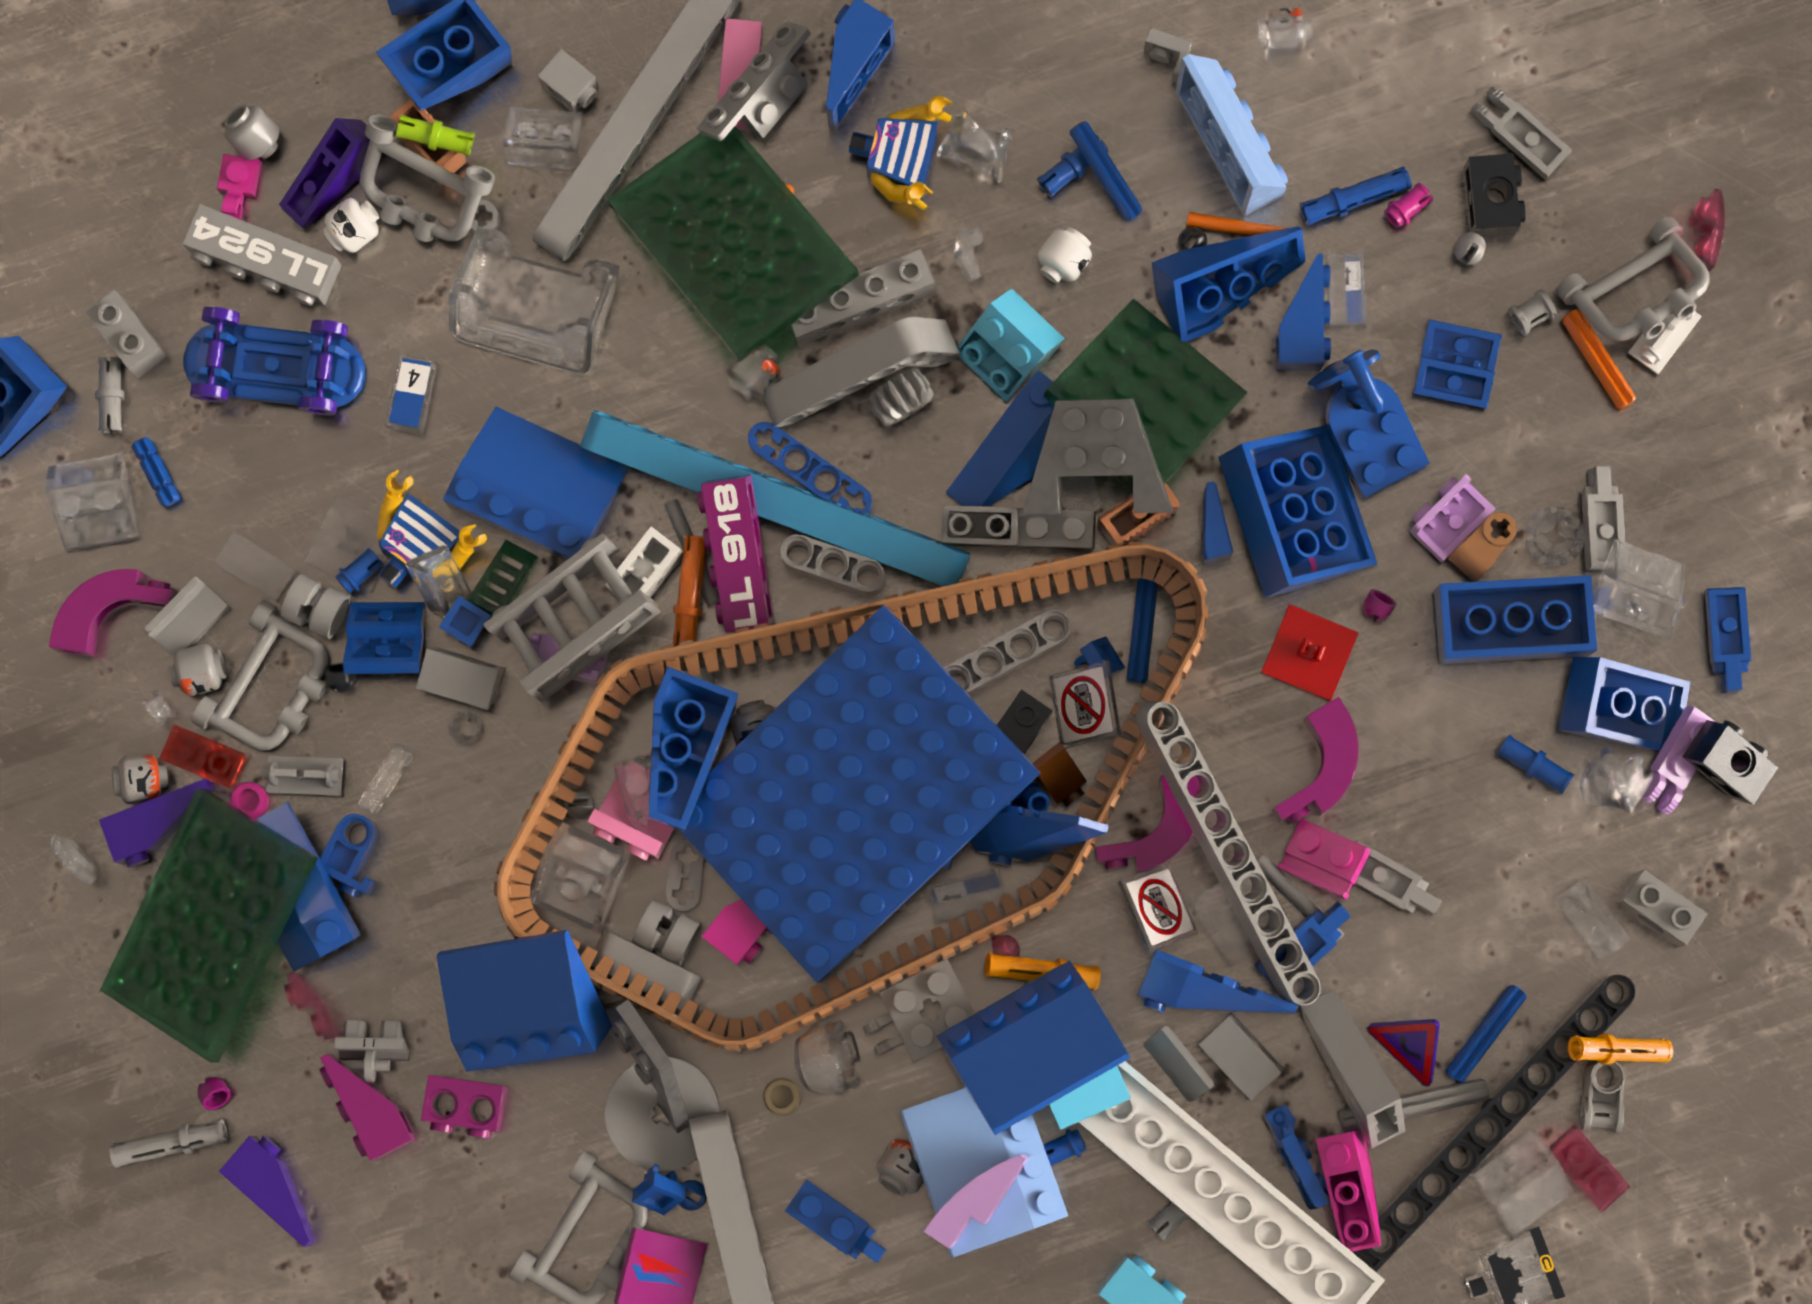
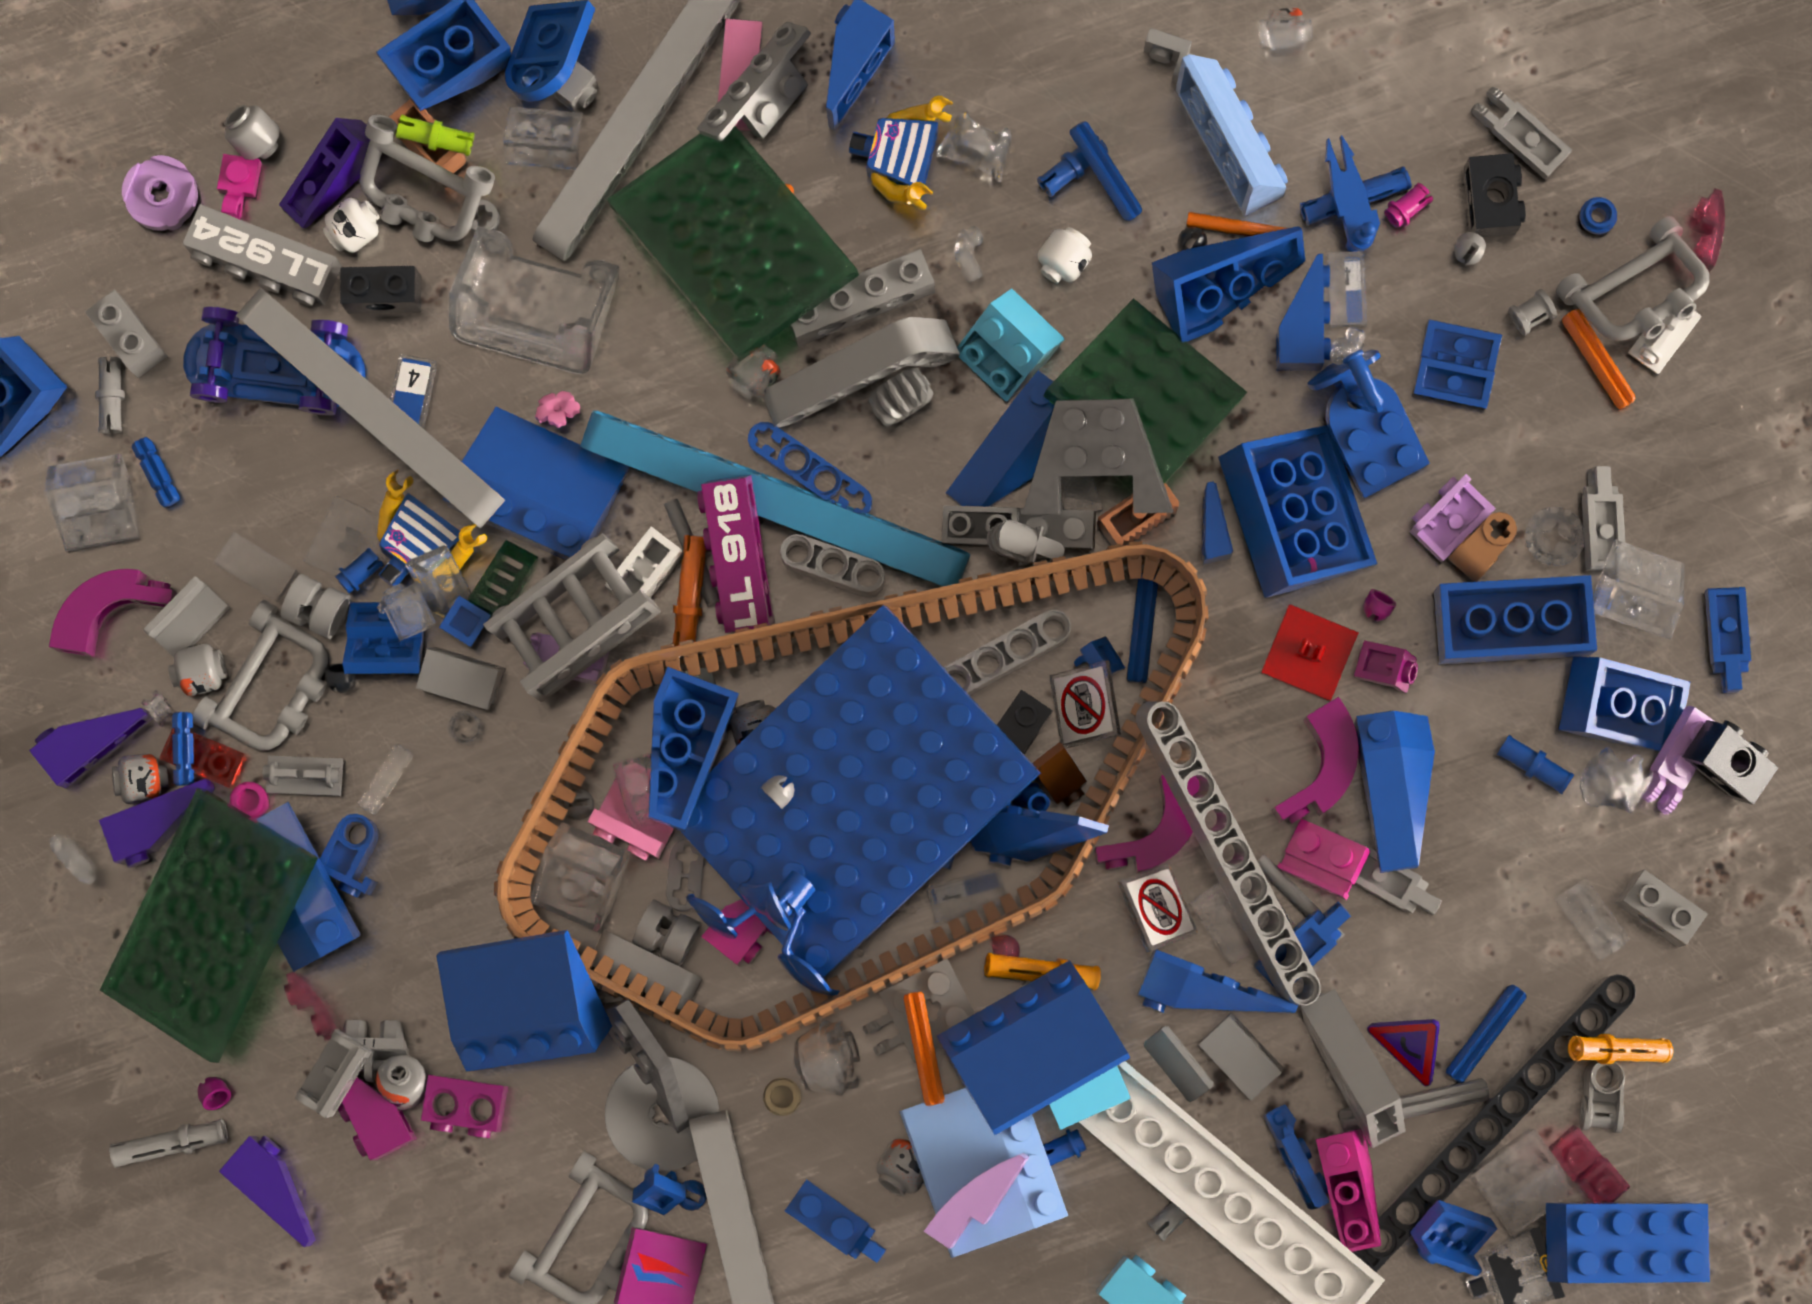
none -> dark purple slope [29,708,154,789]
none -> lavender plate [122,155,198,231]
none -> blue axle [172,712,194,786]
none -> light grey beam [236,287,505,529]
none -> light grey hinge [295,1029,373,1118]
none -> black brick [340,266,421,314]
none -> light grey head [376,1054,428,1110]
none -> clear bracket [377,583,436,641]
none -> blue tile [505,0,595,102]
none -> bright pink plant [535,391,580,428]
none -> blue plant [685,871,840,996]
none -> light grey hinge [760,775,795,809]
none -> orange axle [903,991,945,1106]
none -> light grey arm [987,520,1064,566]
none -> blue piece [1325,135,1380,253]
none -> clear arm [1330,327,1366,365]
none -> magenta bracket [1354,640,1418,693]
none -> blue wedge [1354,711,1435,873]
none -> blue bracket [1410,1200,1498,1276]
none -> blue brick [1546,1203,1710,1283]
none -> blue plate [1579,197,1617,234]

